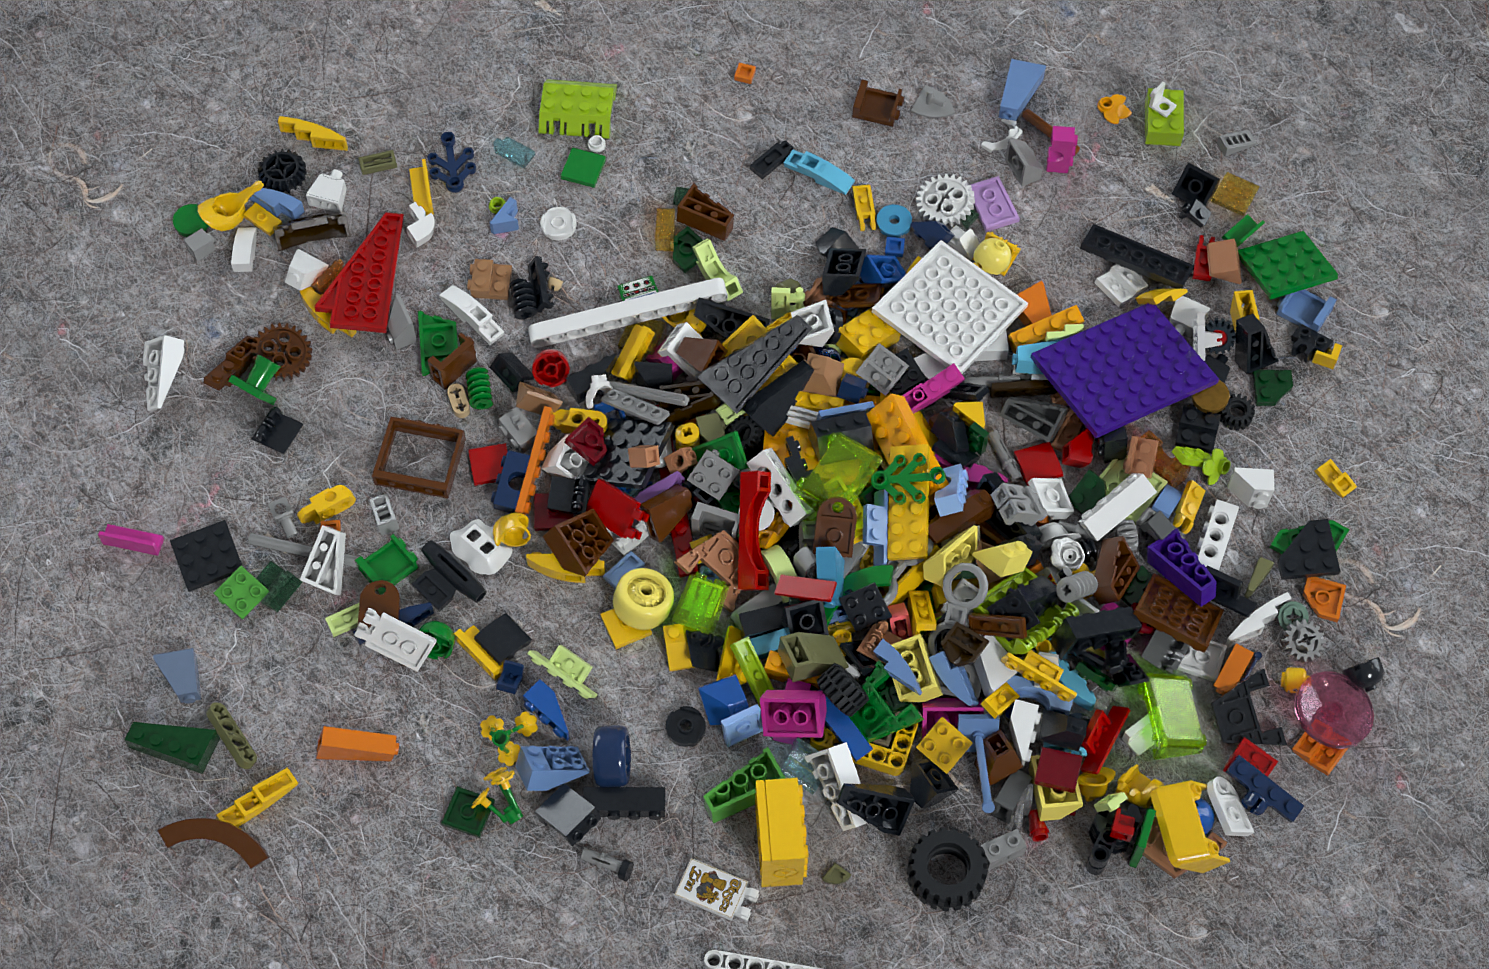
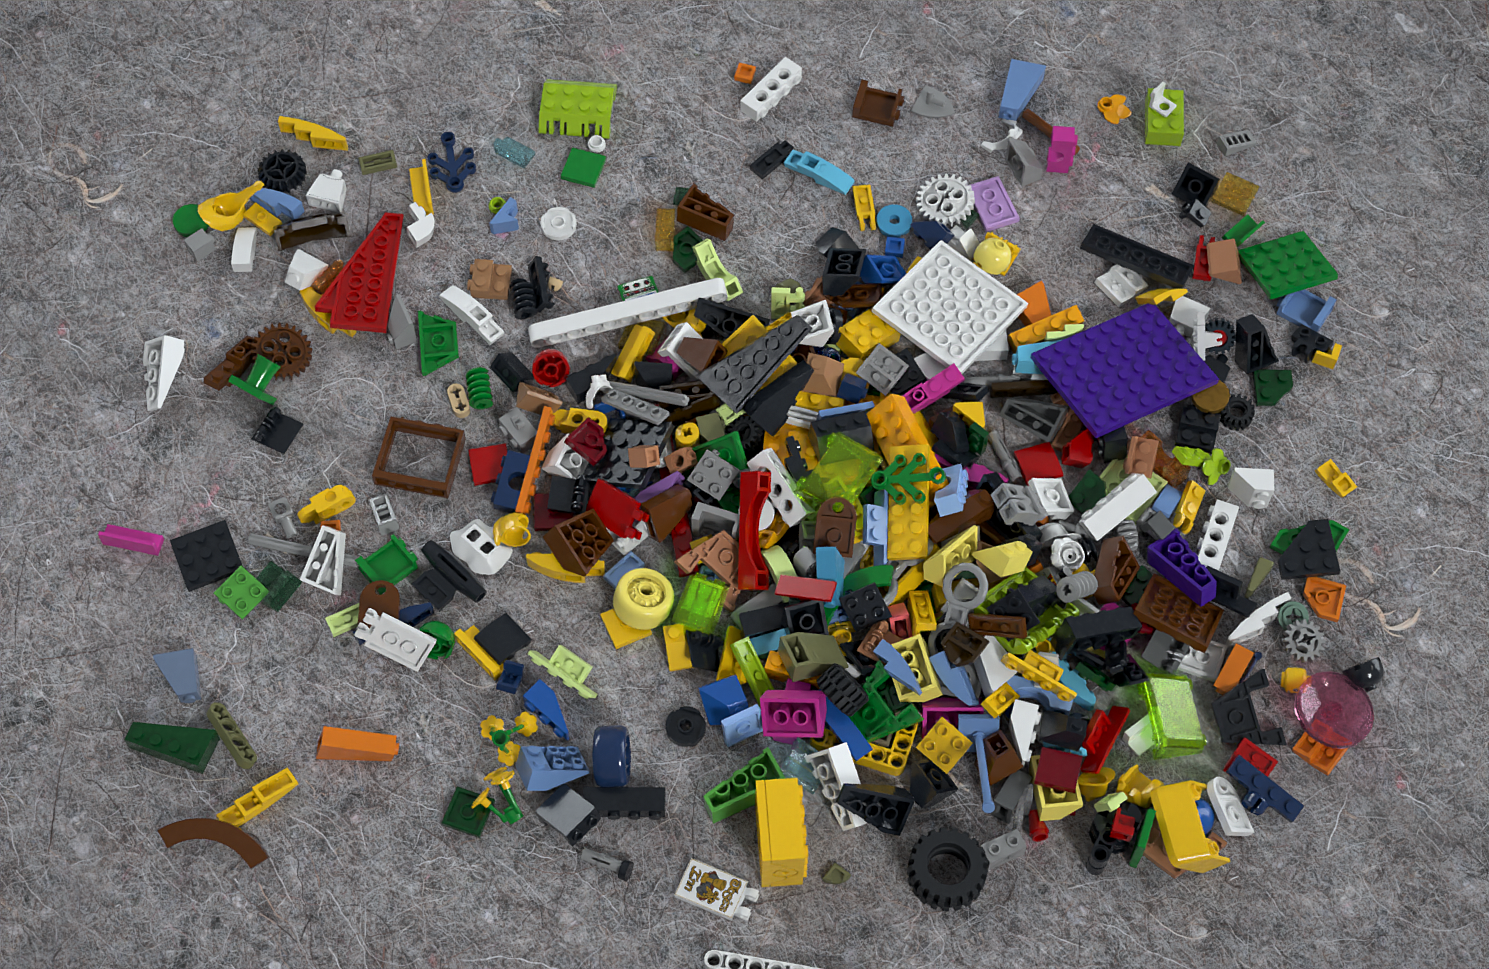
reddish brown panel [428,333,477,390] -> none
yellow torso [1230,290,1260,333] -> none
none -> white brick [740,57,802,122]

